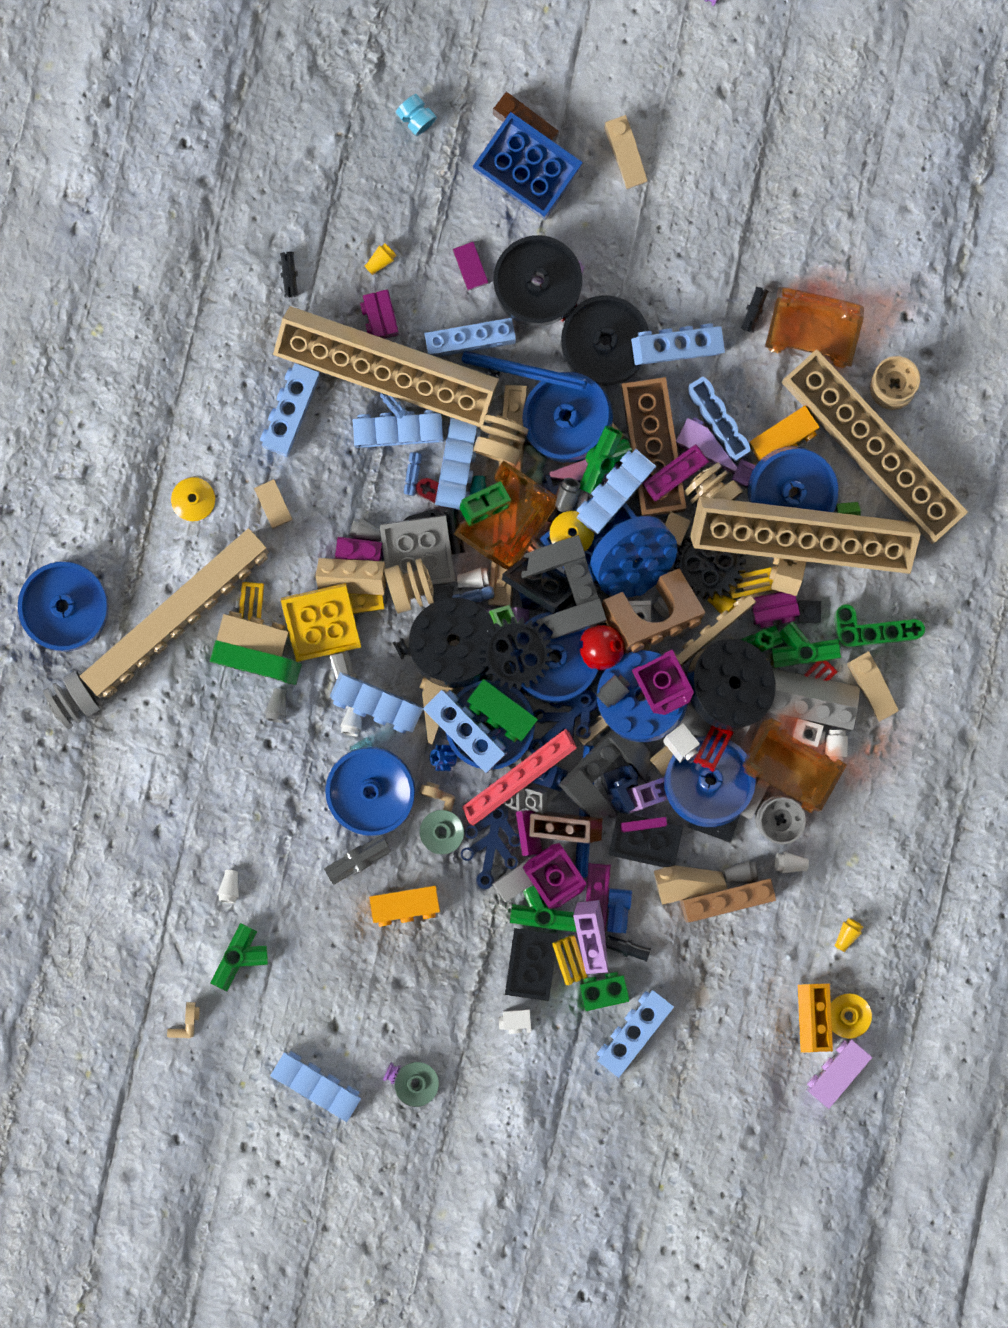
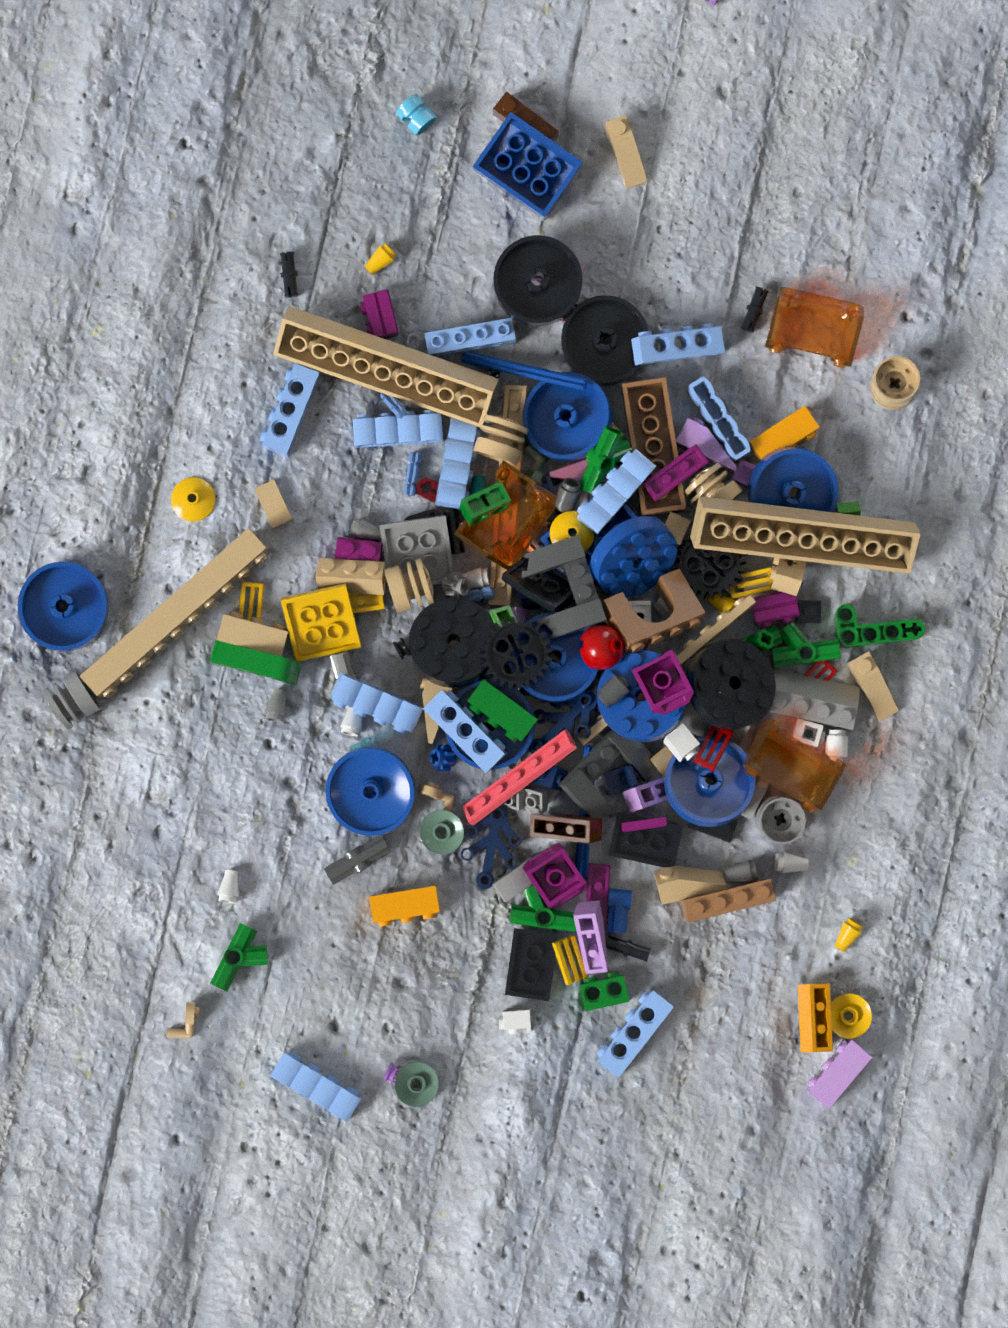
magenta tile [453,242,488,291] -> none
magenta tile [516,810,542,856] -> none
dark blue bracket [608,777,635,813] -> none
tan brick [782,349,968,544] -> none
none -> light grey gear [442,572,470,598]

